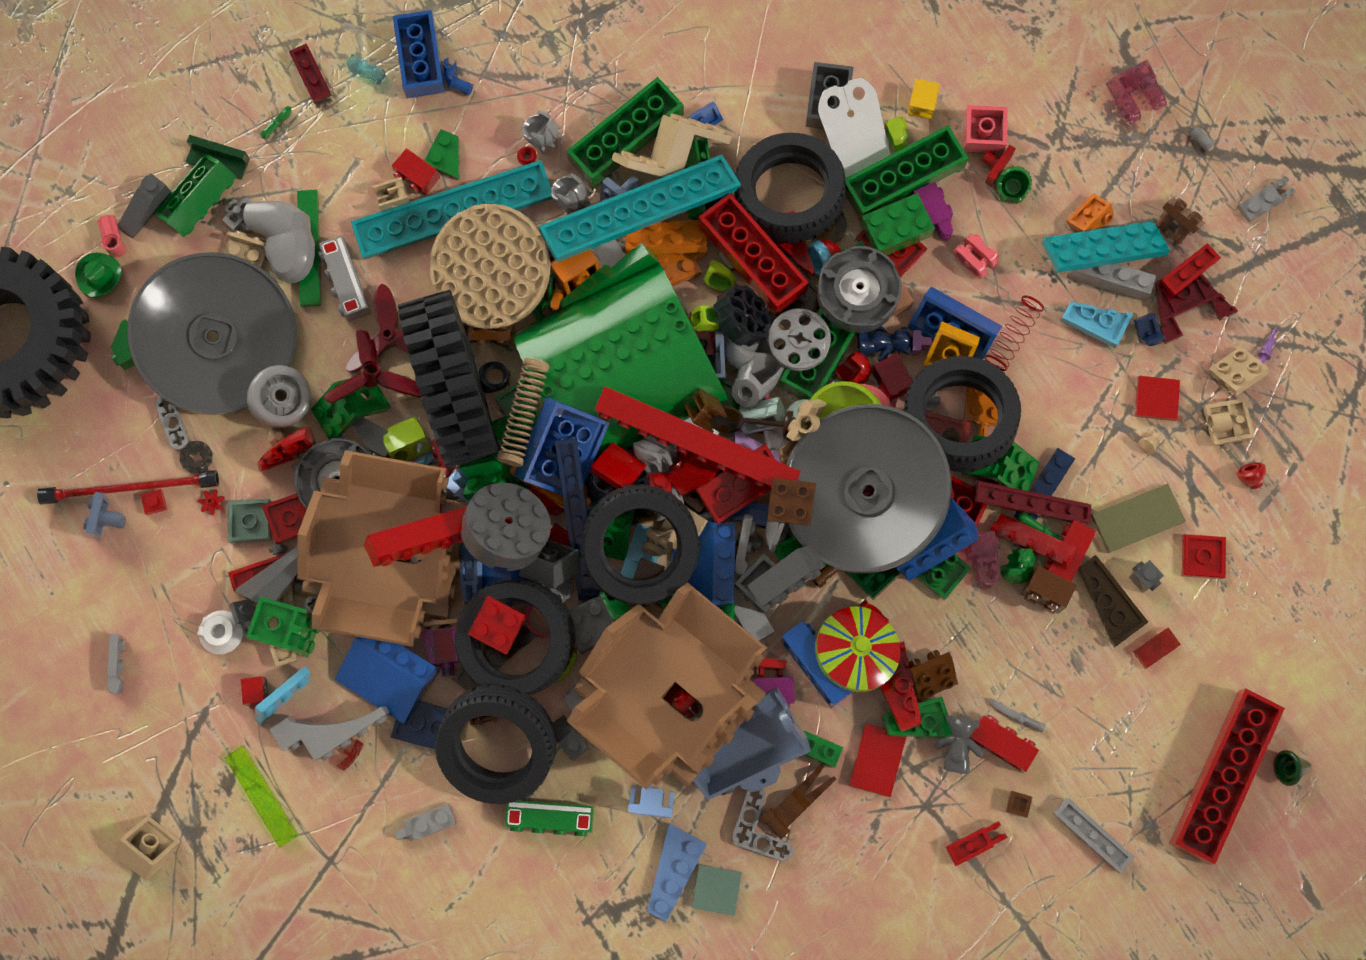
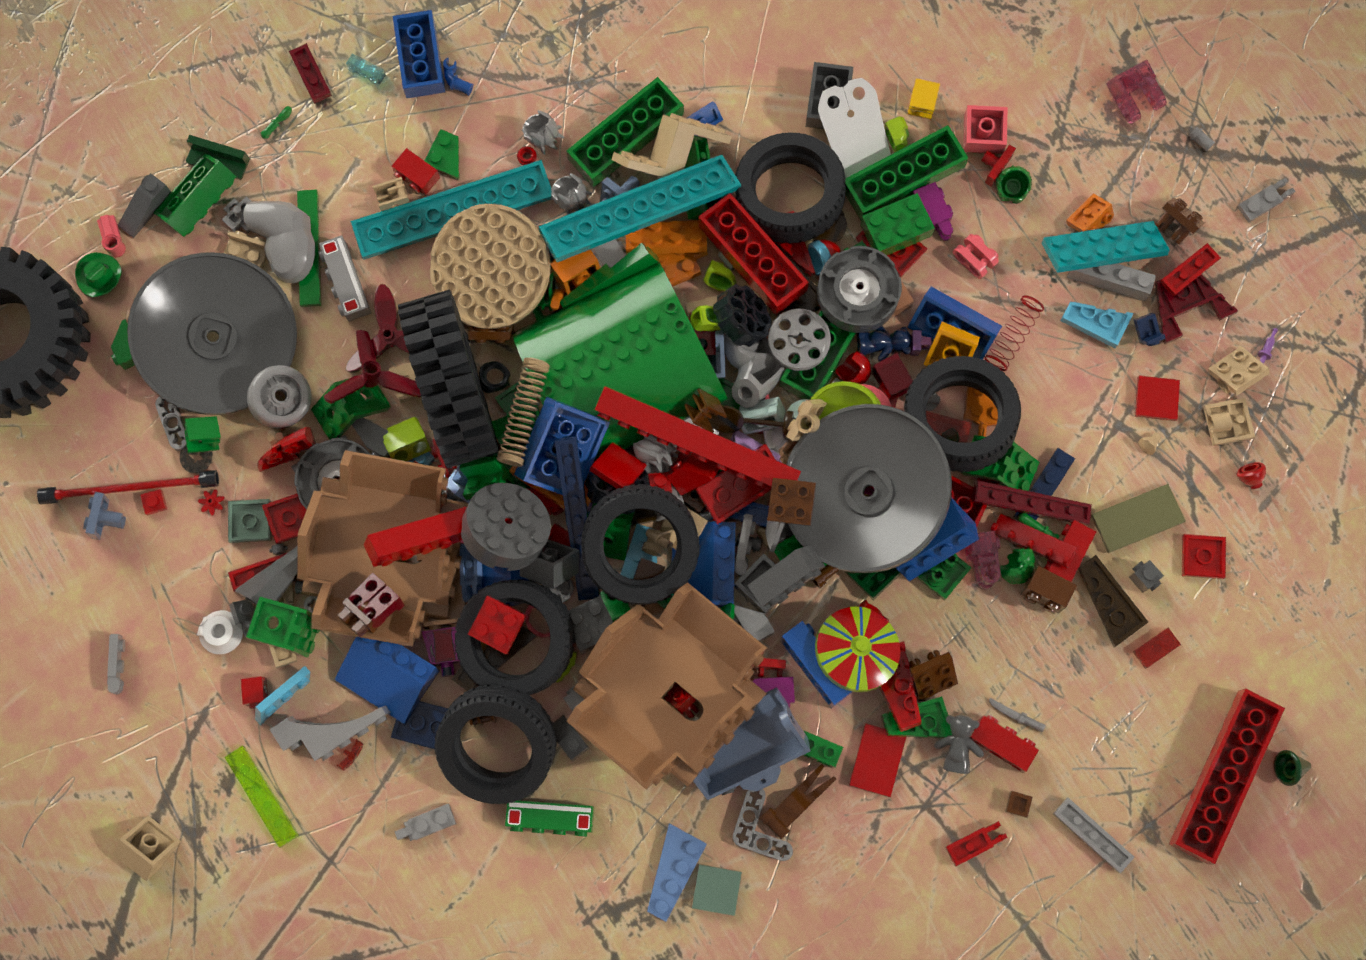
light blue panel [628,786,675,818] -> none
none -> green piece [184,416,221,453]
none -> dark red hips [338,573,405,637]

